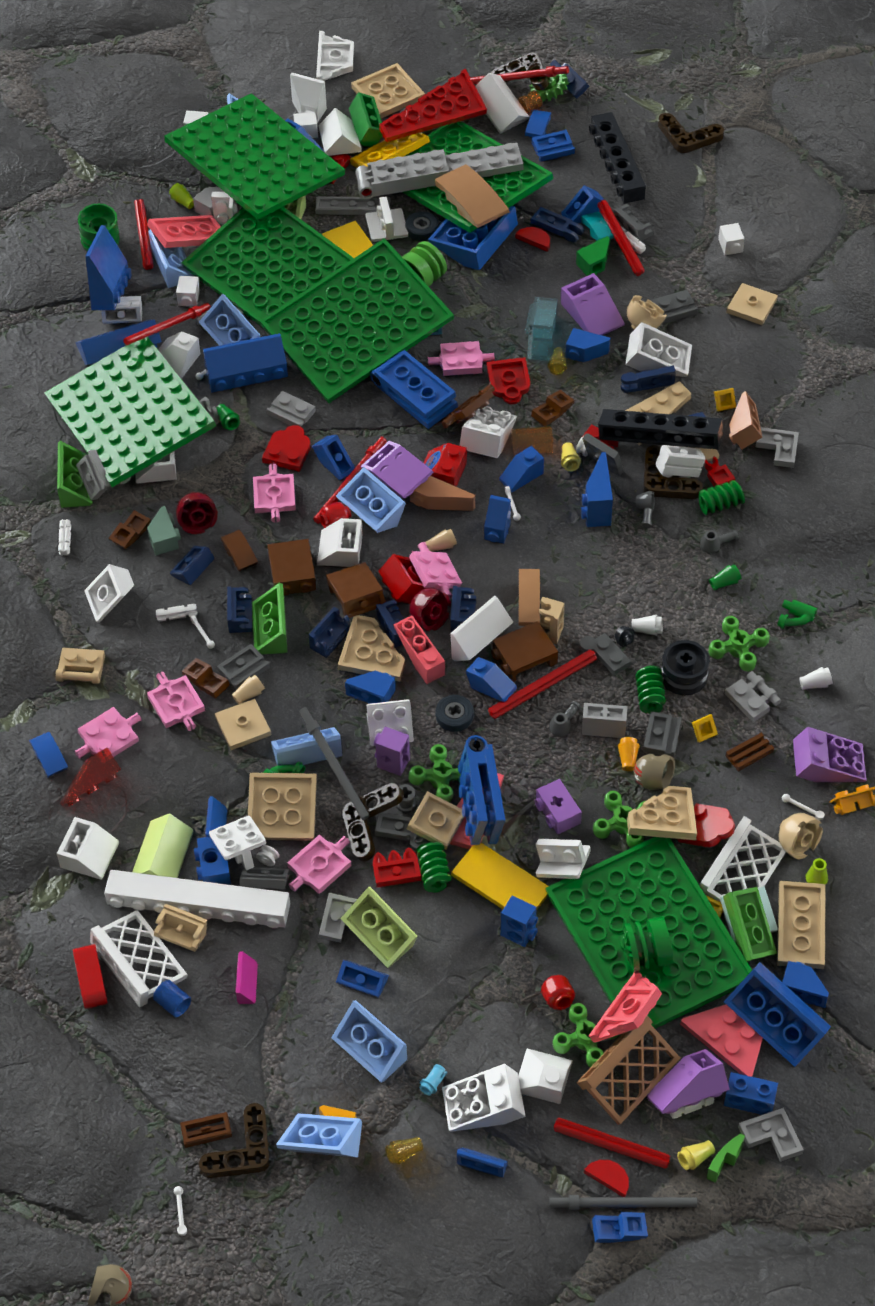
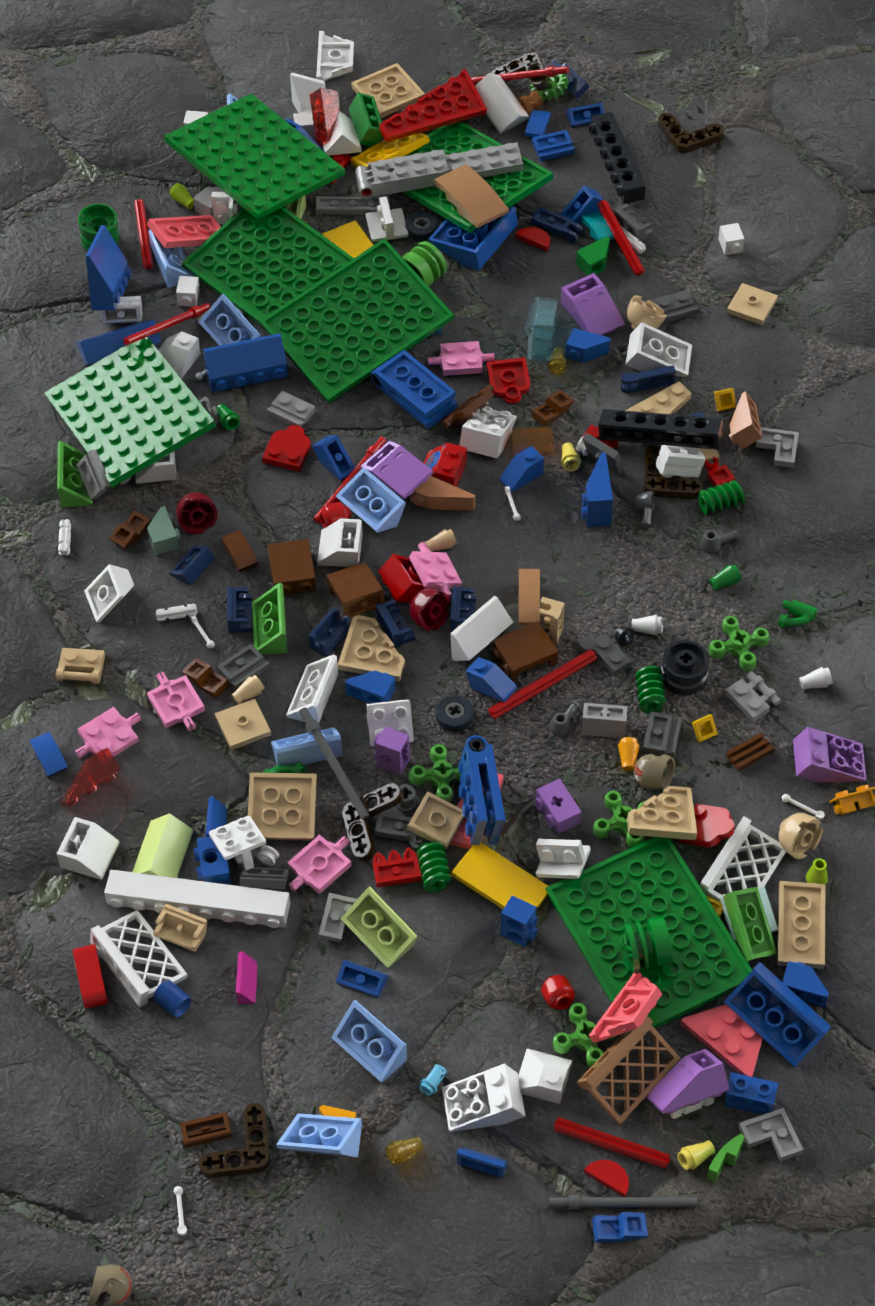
bright pink plate [253,464,296,523] -> none
coral slope [394,616,445,684] -> none
blue slope [484,495,511,543] -> none
none -> white slope [286,654,338,723]
none -> clear red slope [309,88,340,146]
none -> blue slope [566,102,605,127]

